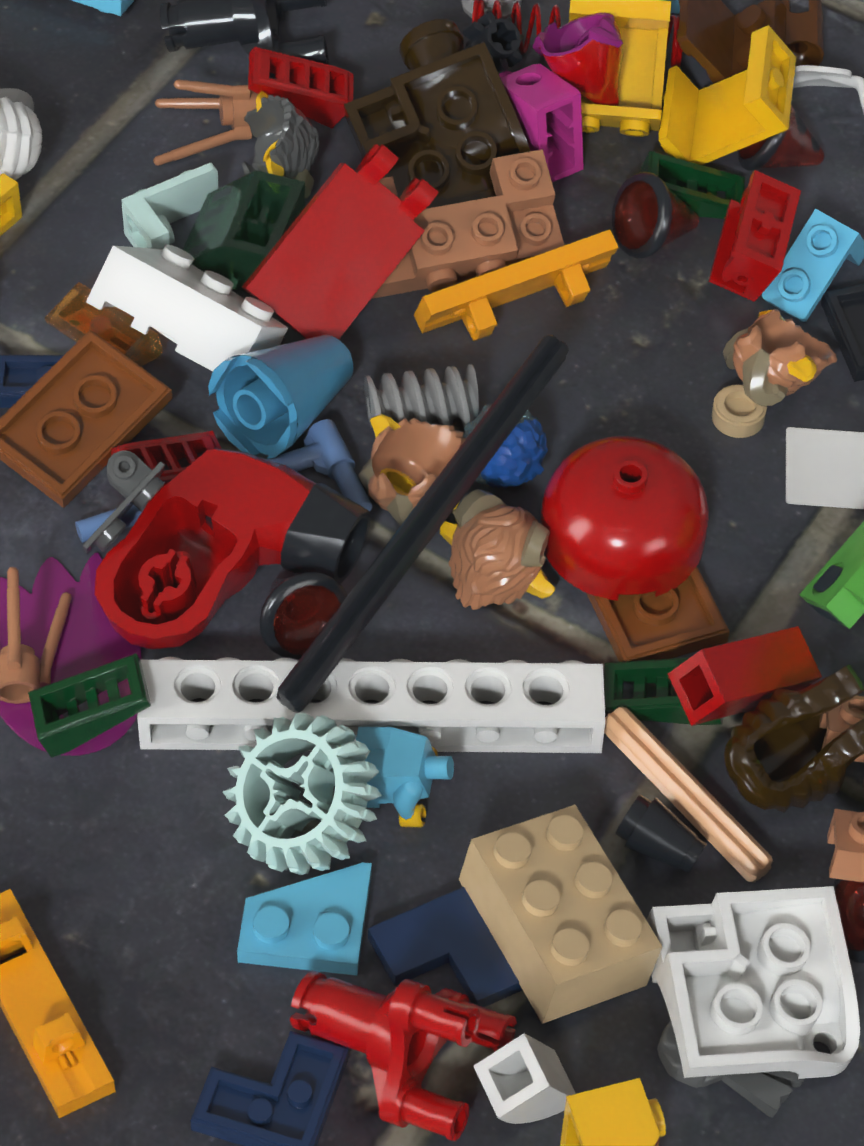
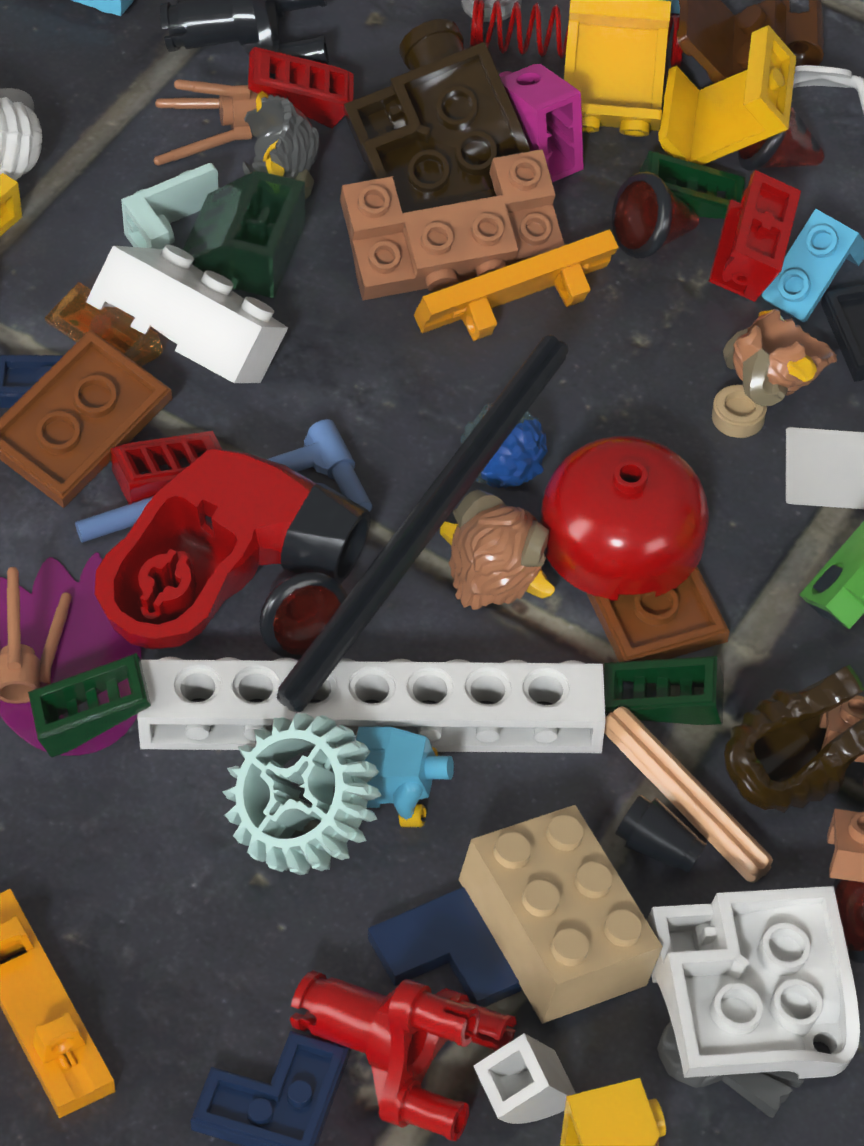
dark grey hinge [83,450,165,554] -> none
dark azure cone [208,335,353,459] -> none
medium azure wing [237,862,372,976] -> none
red tile [242,144,439,340] -> none
nougat hair [358,414,466,526] -> none
light grey piece [364,364,479,433] -> none
black gear [461,11,525,74] -> none
hat [532,13,623,106] -> none
red brick [668,626,822,726] -> none

